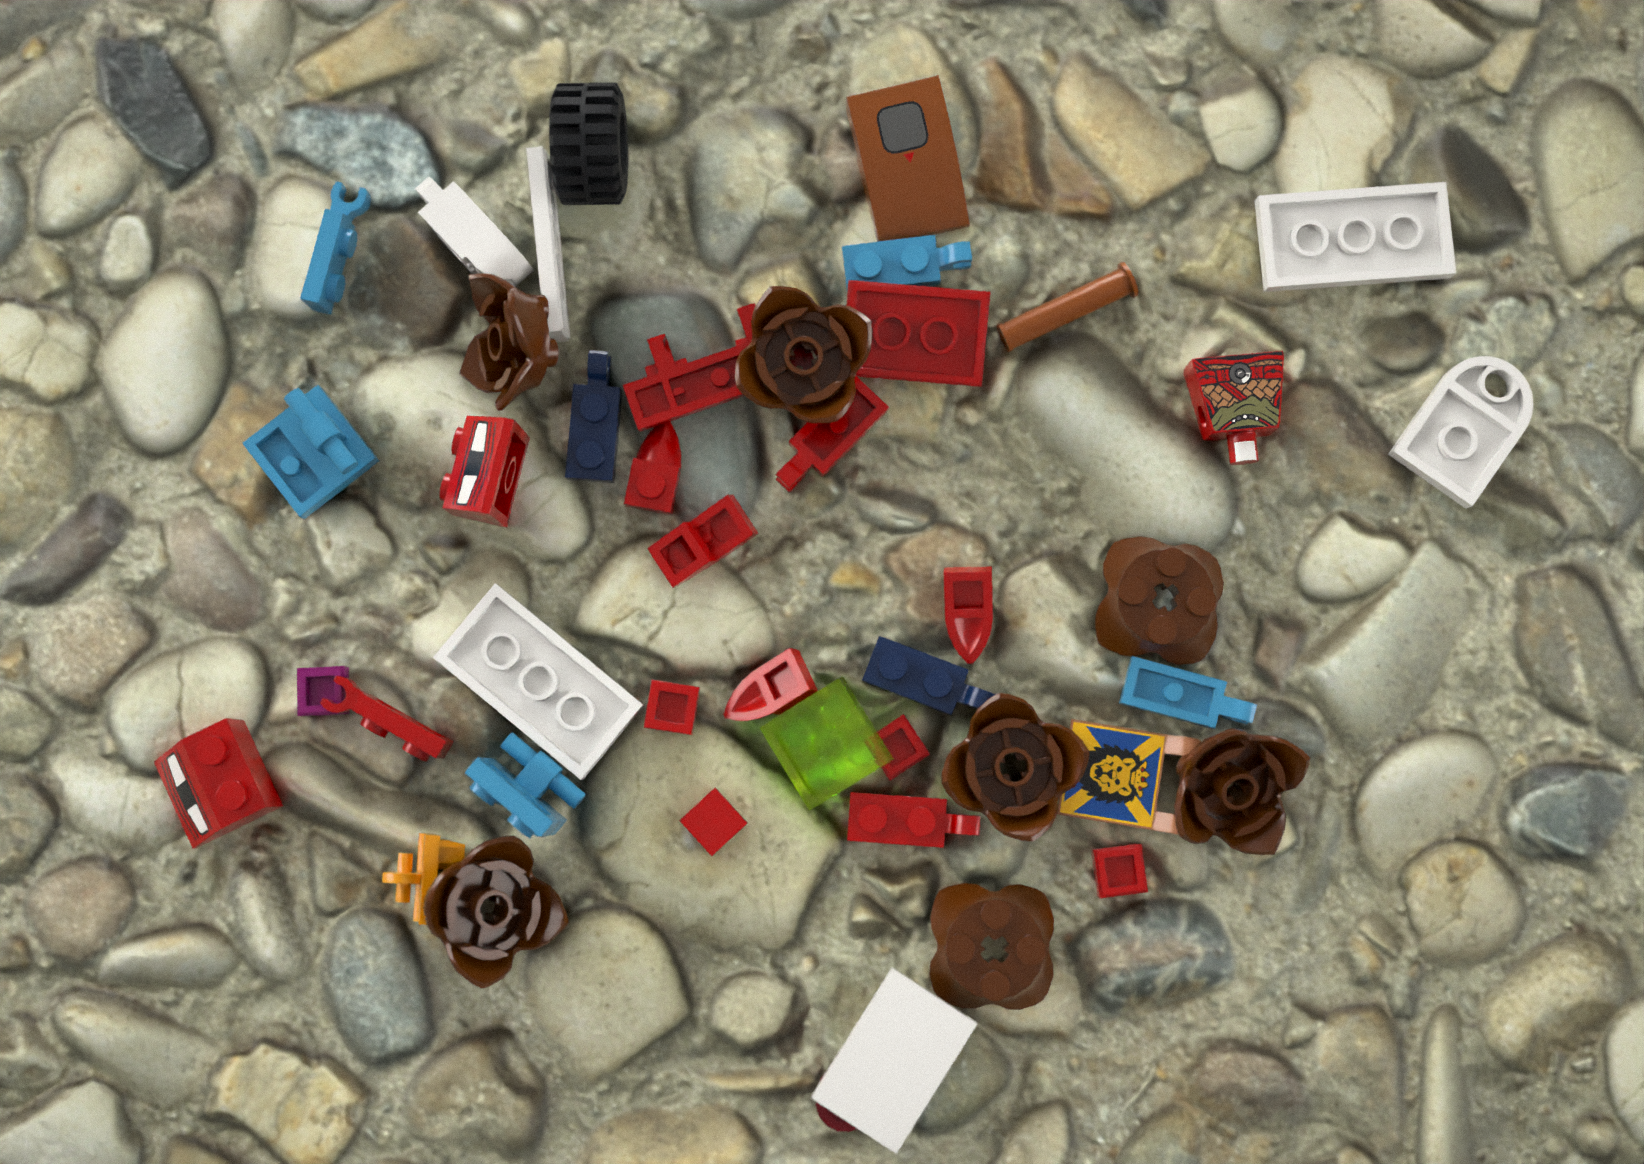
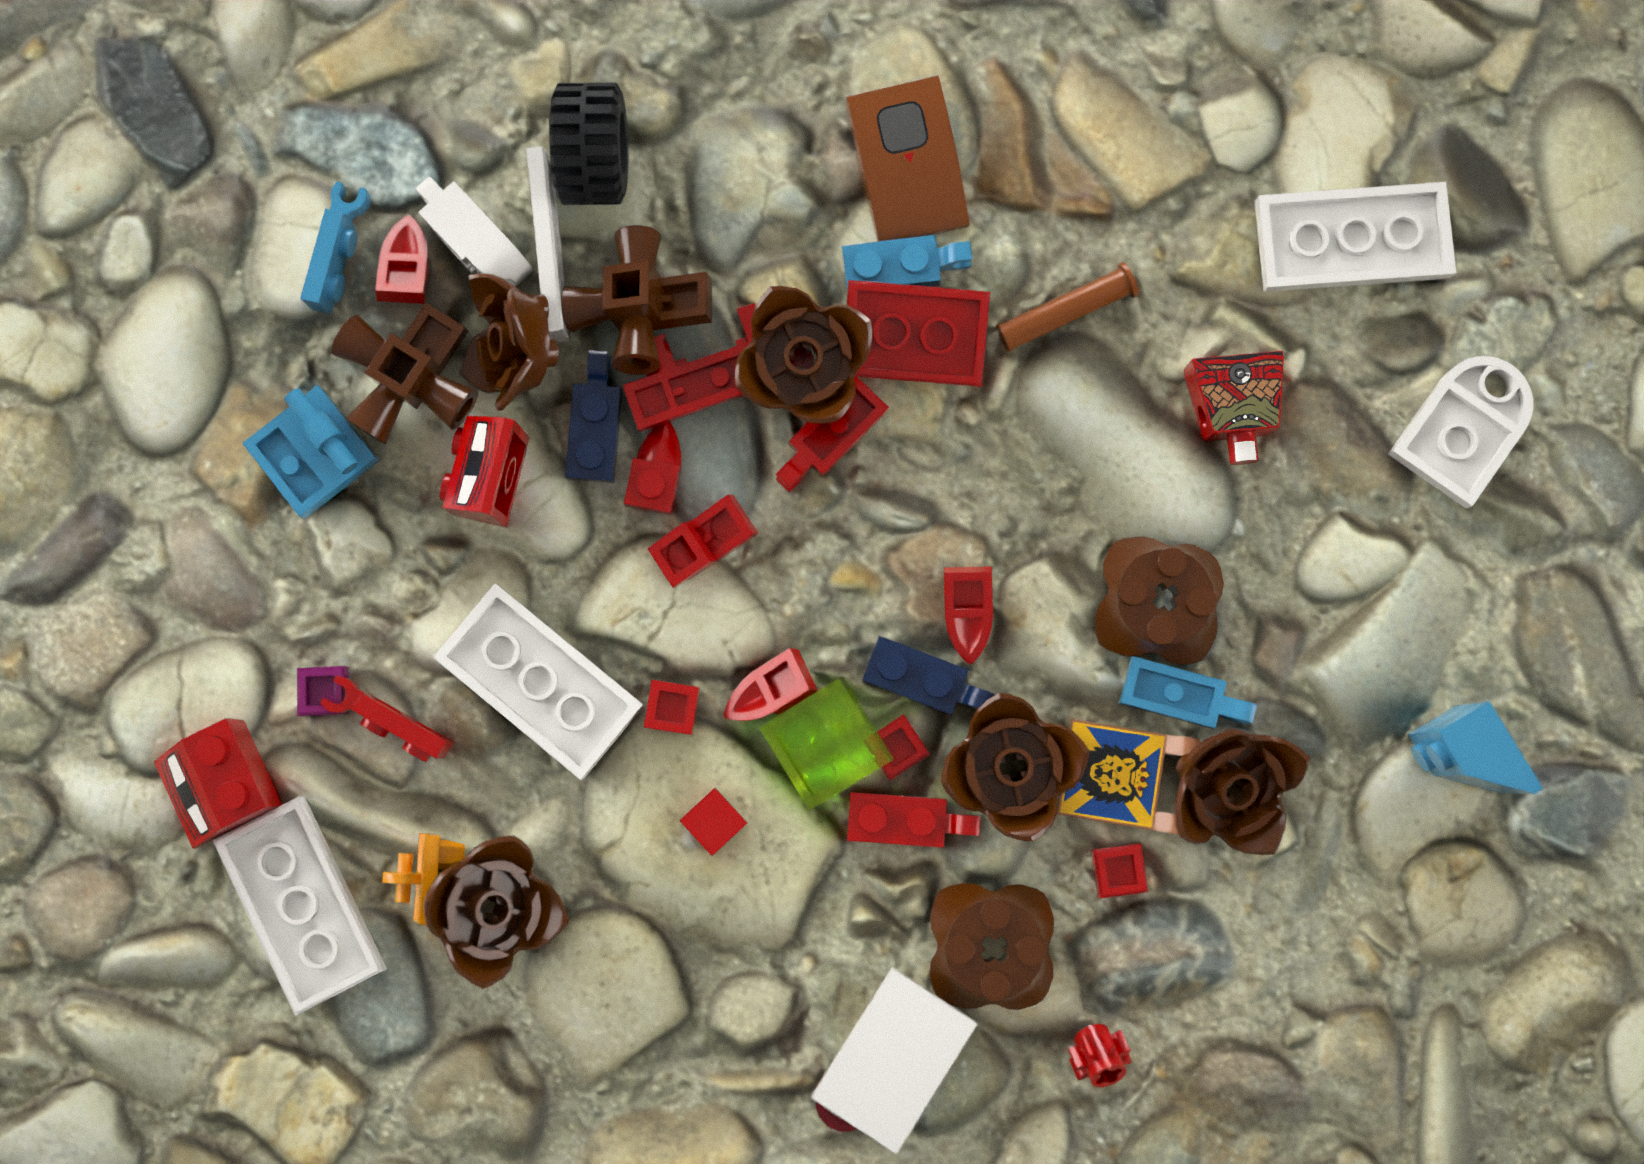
dark azure plate [464,732,586,838] -> none
none -> white tile [213,796,387,1016]
none -> reddish brown brick [331,303,478,445]
none -> plate [375,215,429,304]
none -> reddish brown brick [561,225,712,375]
none -> red gear [1068,1024,1132,1087]
none -> dark azure slope [1408,701,1544,794]

